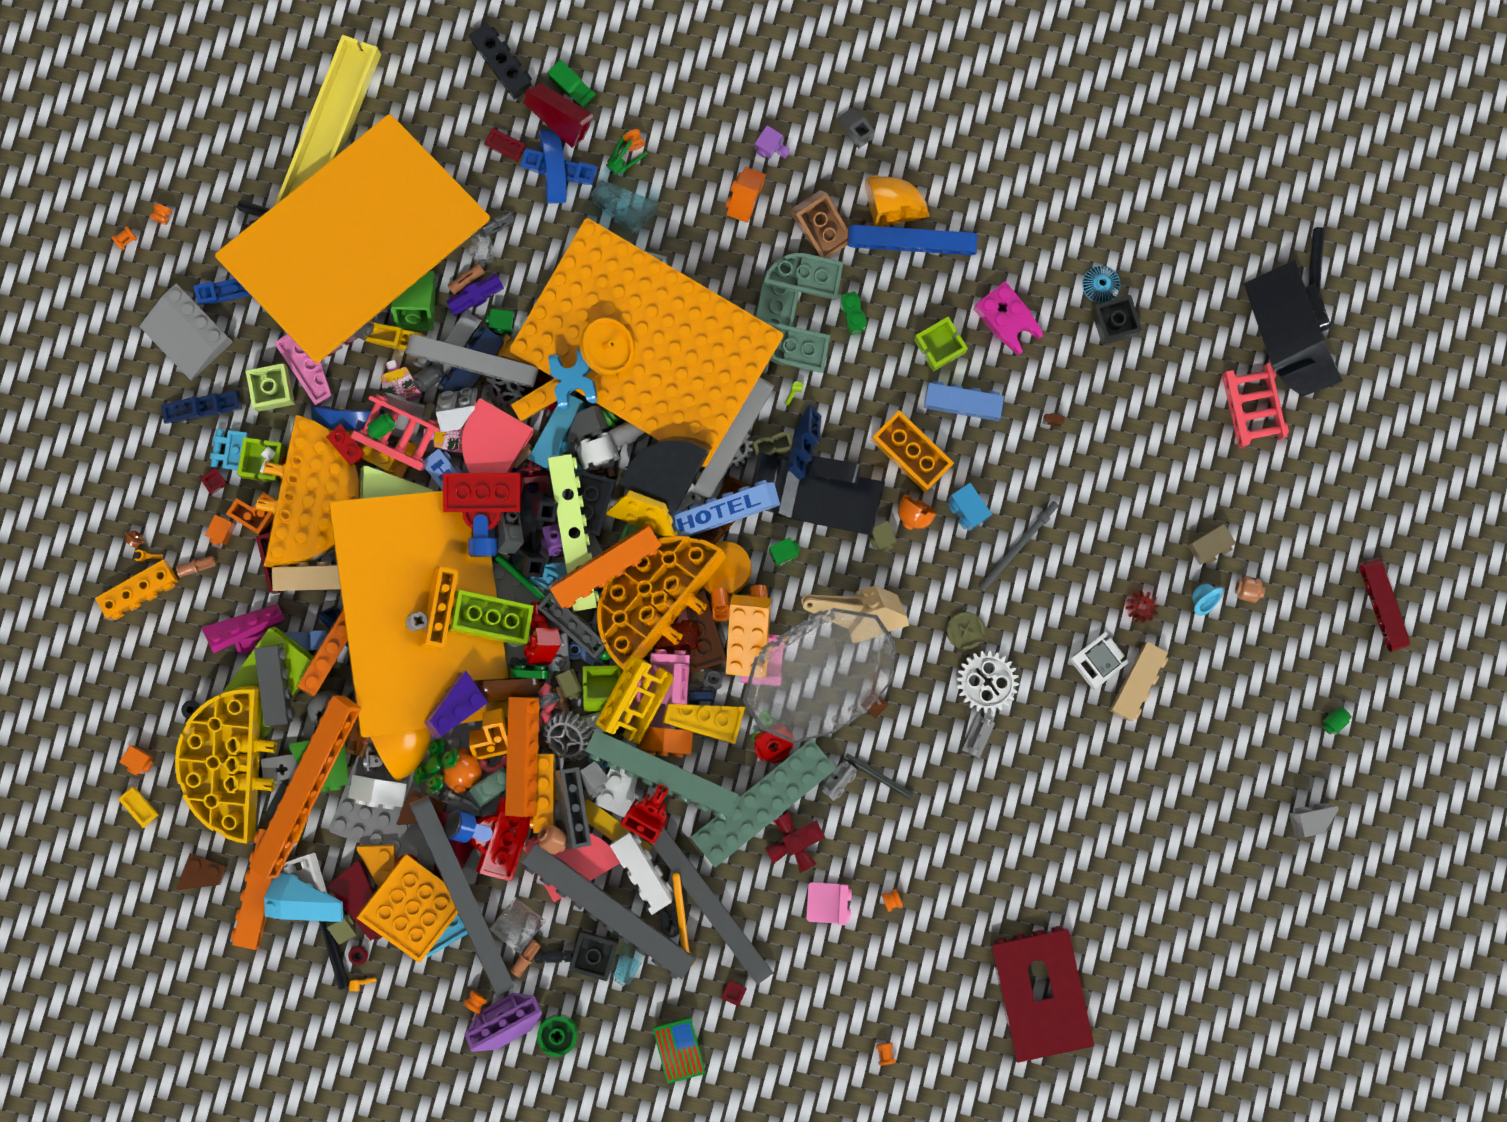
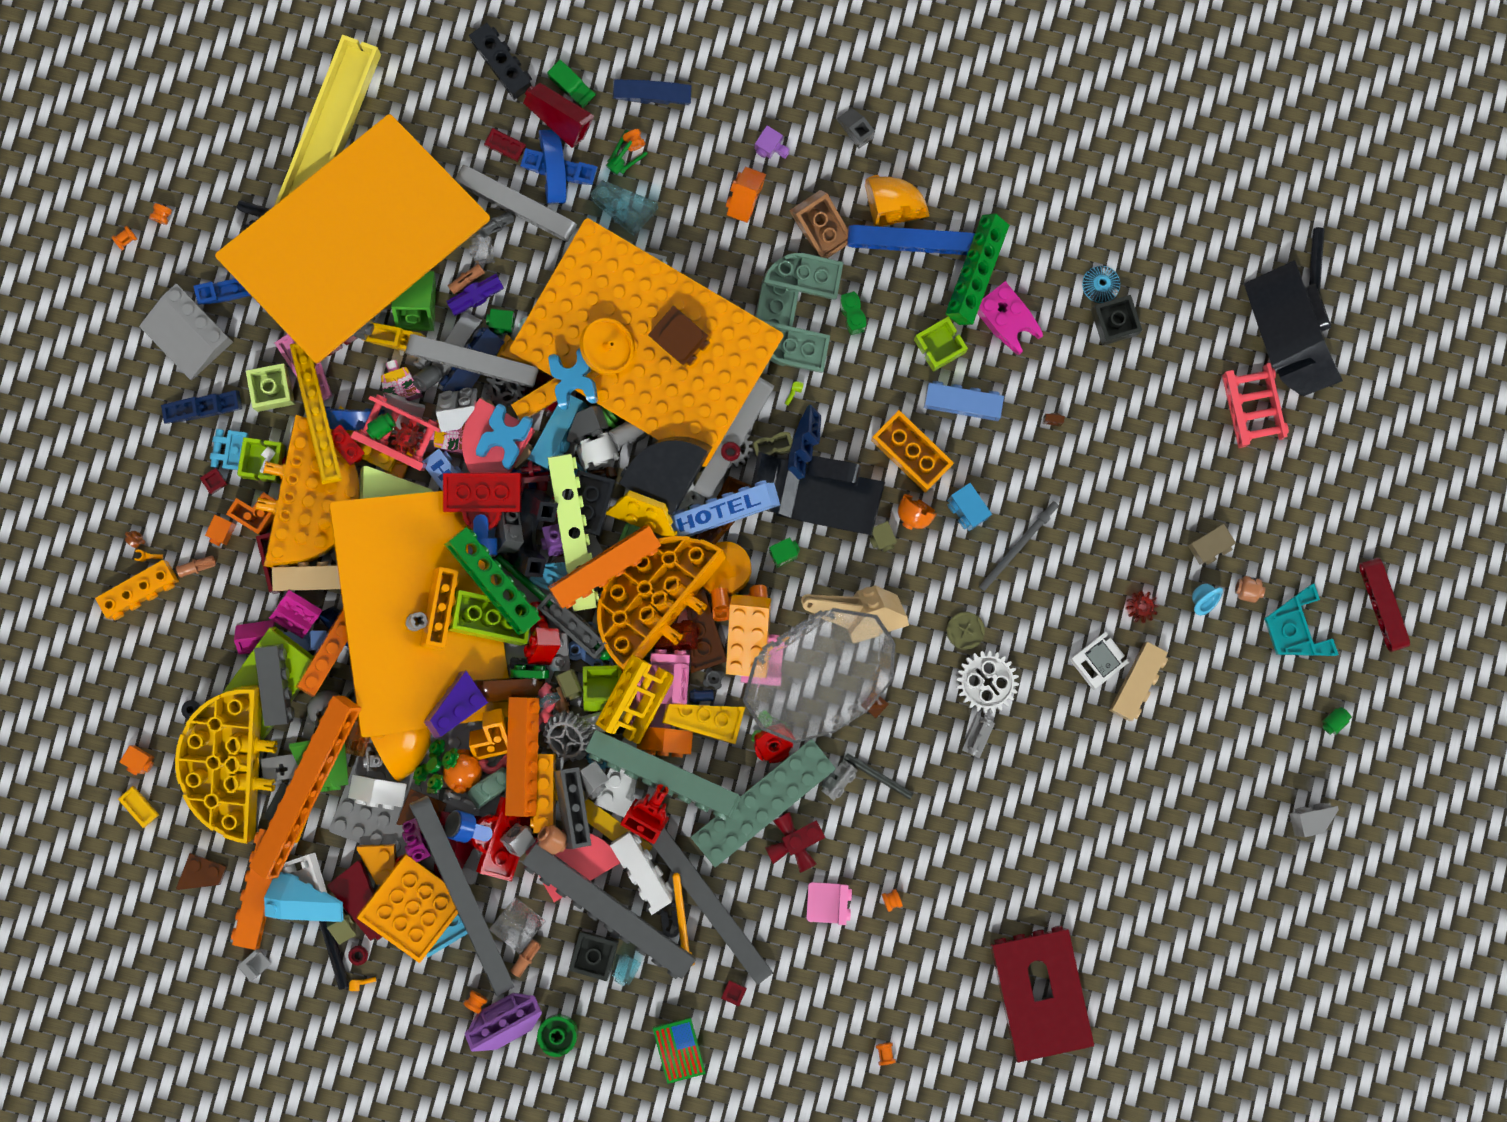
dark pink wing [201,604,285,653] -> none
black axle [534,950,573,964] -> none
none -> light grey panel [237,949,271,981]
none -> dark pink slope [269,590,322,639]
none -> yellow tile [290,343,342,484]
none -> clear red gear [391,422,424,455]
none -> magenta brick [402,818,431,862]
none -> green brick [444,527,541,635]
none -> light grey beam [455,165,577,242]
none -> dark azure piece [476,404,533,469]
none -> light grey brick [500,823,536,857]
none -> dark blue slope [612,79,691,105]
none -> reddish brown brick [648,305,711,367]
none -> dark red plate [721,442,740,461]
none -> green brick [945,213,1010,325]
none -> teal wing [1264,583,1339,656]

